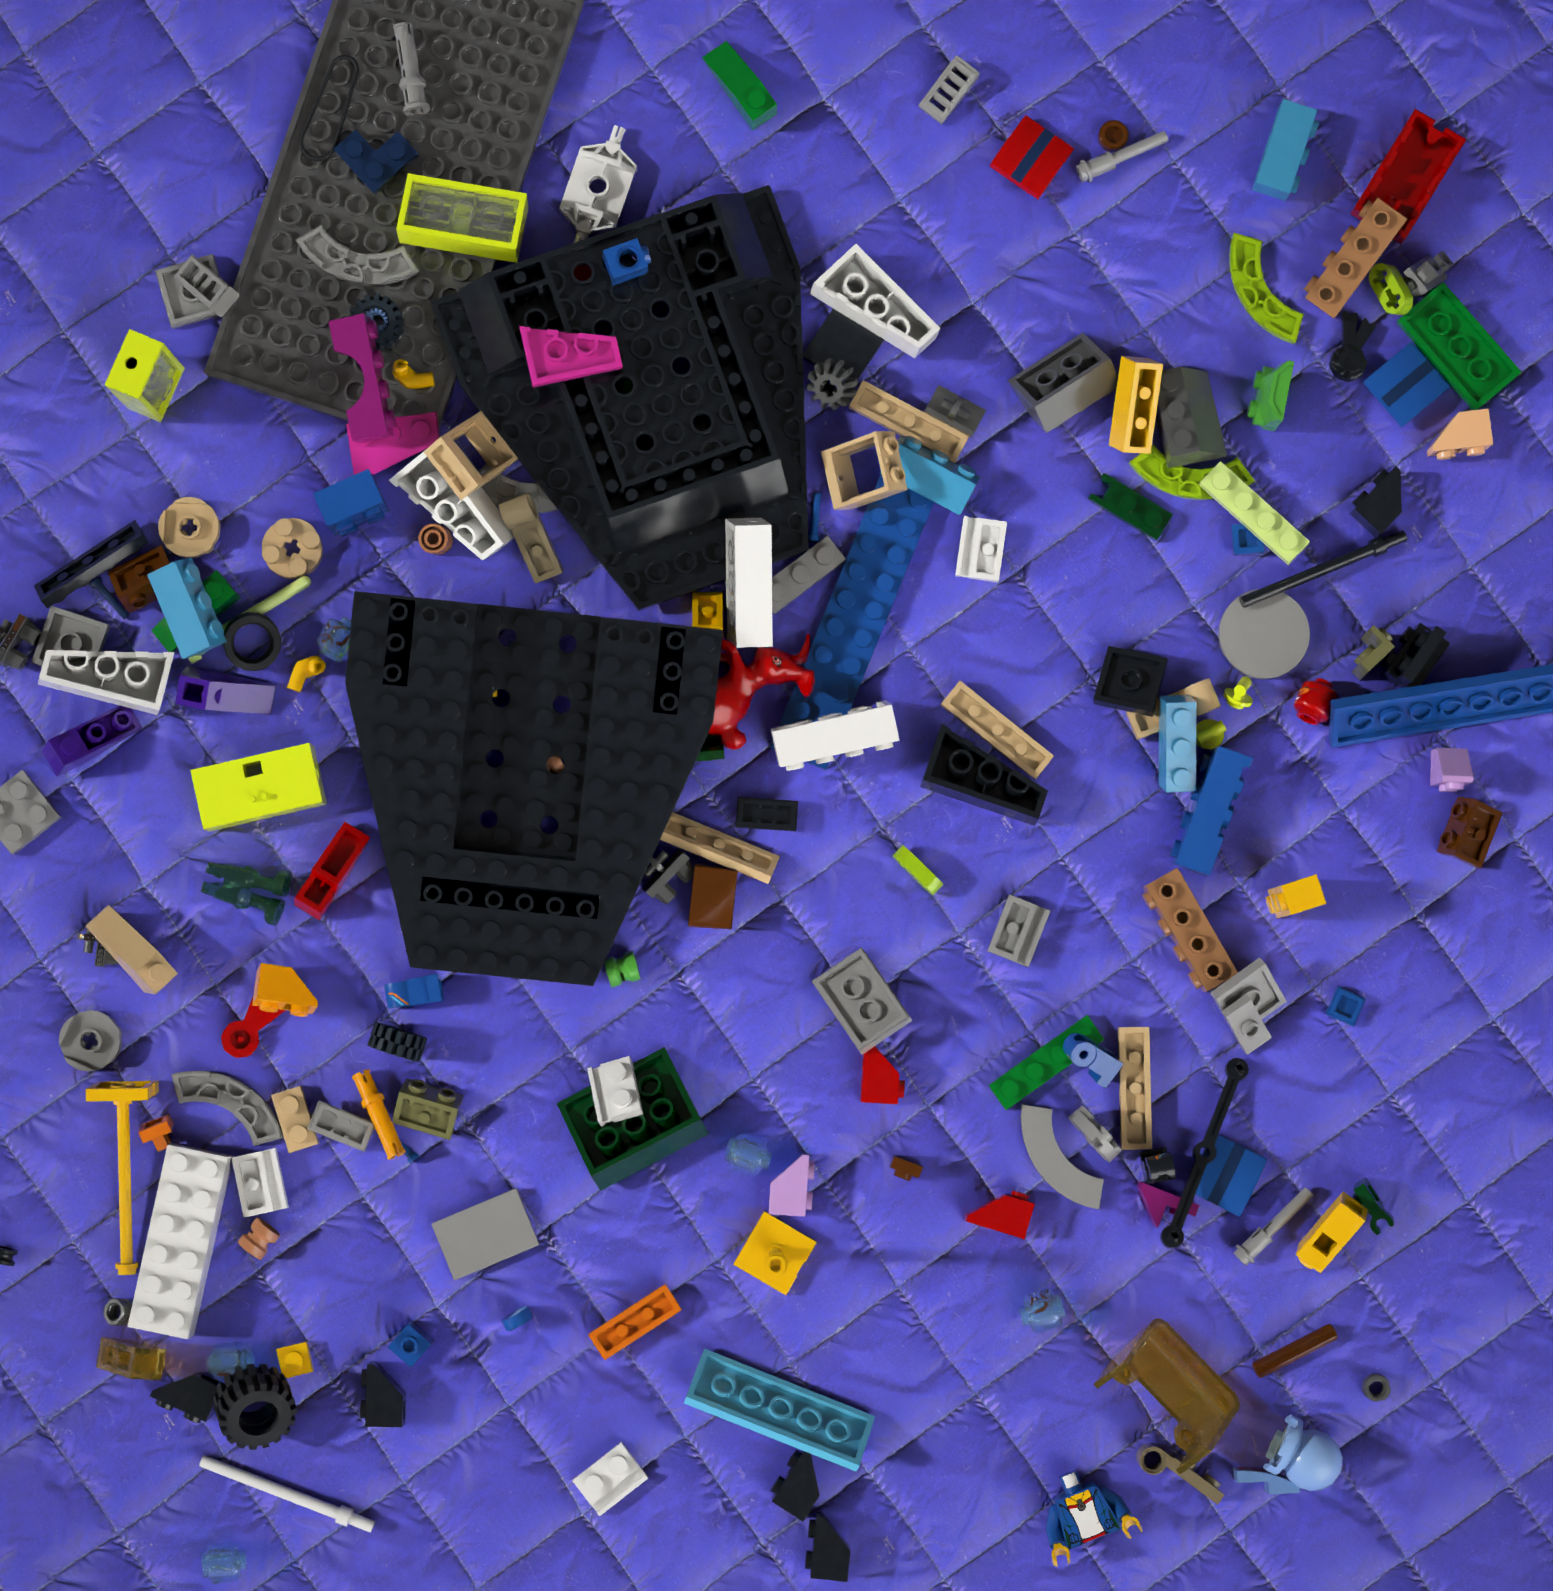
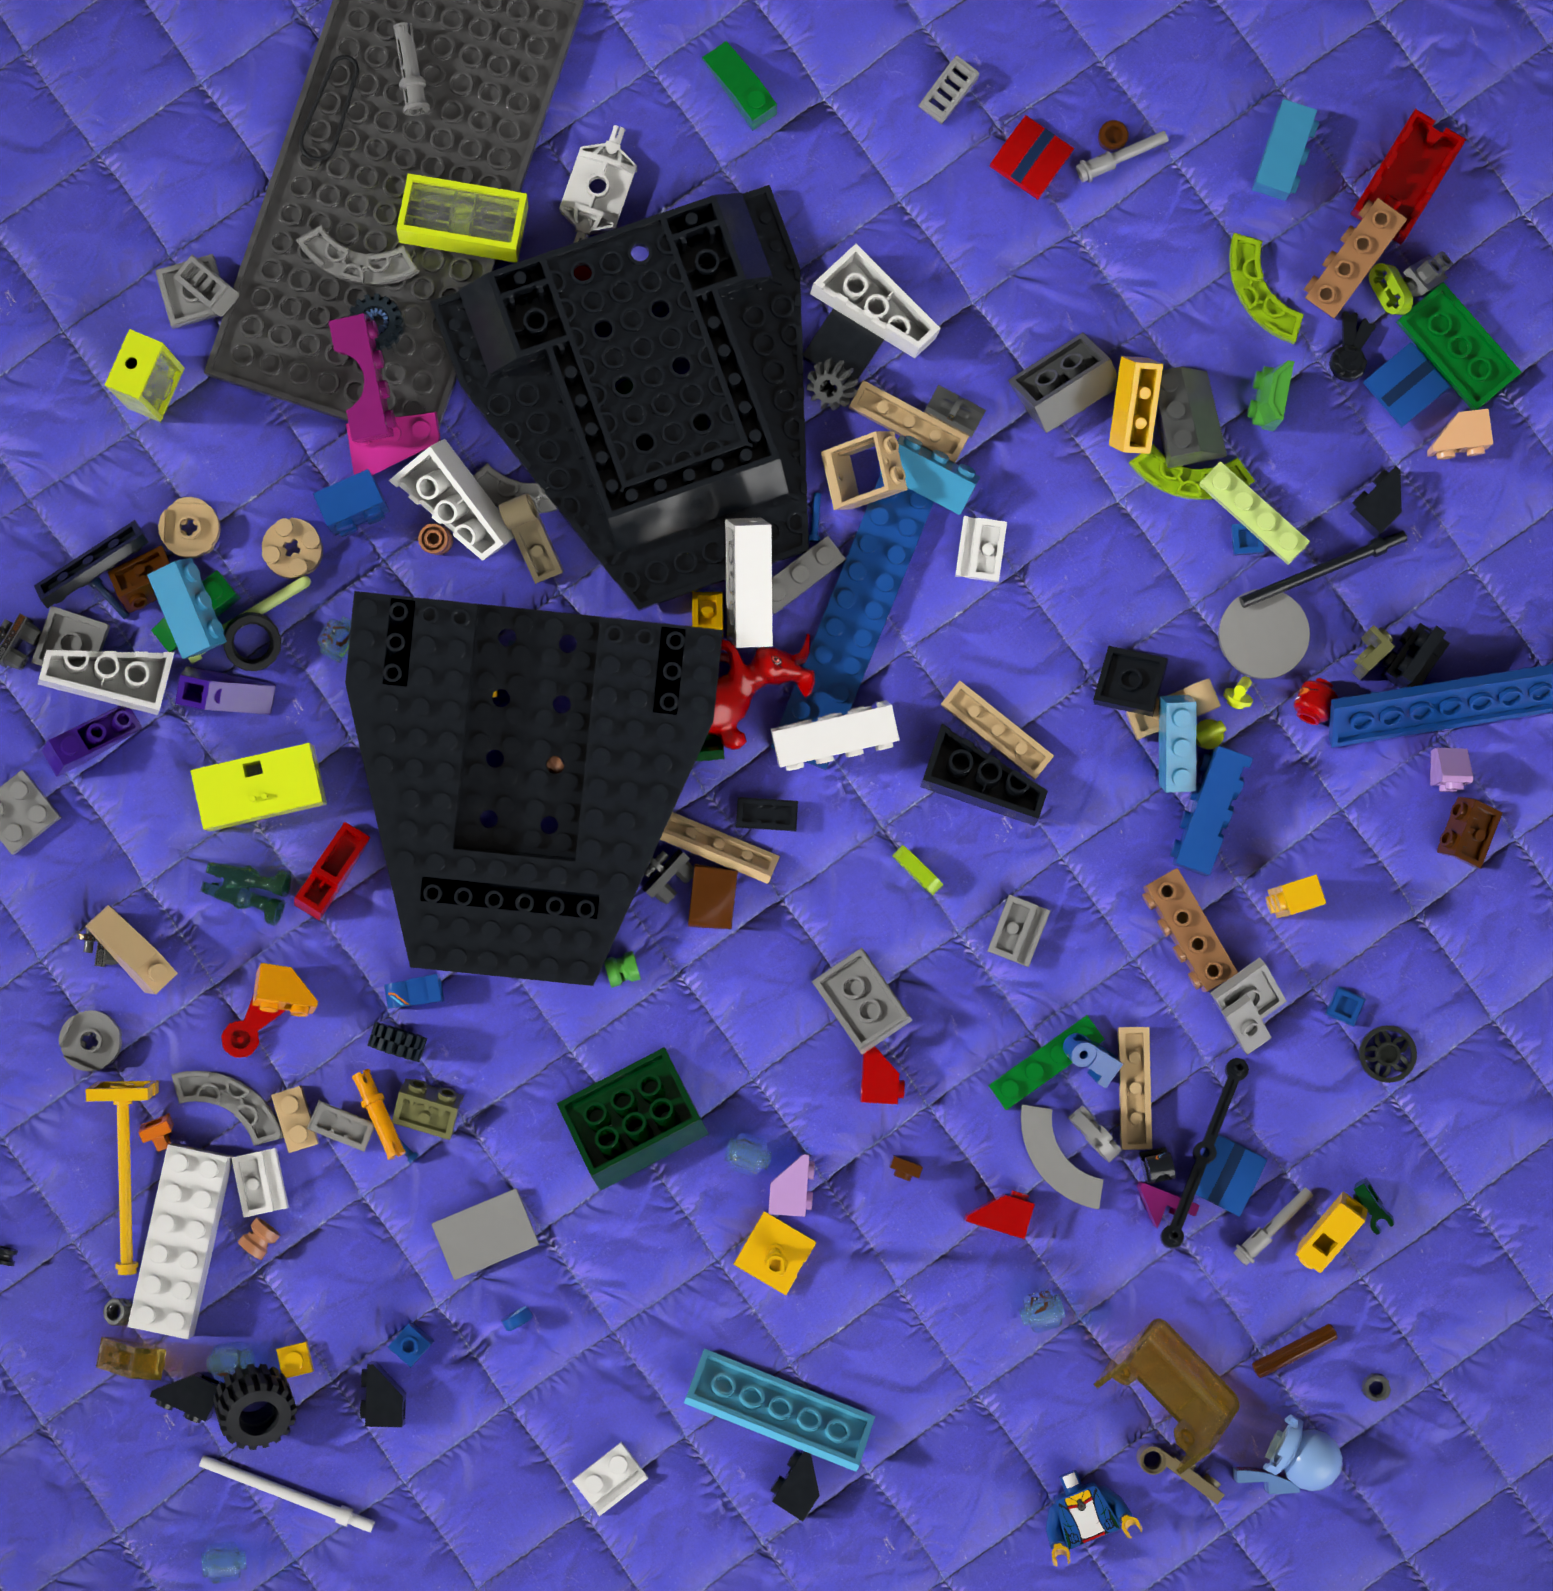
yellow arm [286,656,326,693] -> none
dark blue plate [334,129,419,195] -> none
yellow arm [392,359,435,390] -> none
tan window [424,411,518,500] -> none
dark pink wing [519,326,623,387] -> none
white plate [587,1056,643,1126] -> none
orange plate [588,1283,682,1361] -> none
blue brick [603,238,651,286] -> none
black slope [805,1511,850,1582] -> none
dark green hinge [1088,473,1173,541] -> none
none -> pearl dark grey wheel [1359,1026,1417,1083]

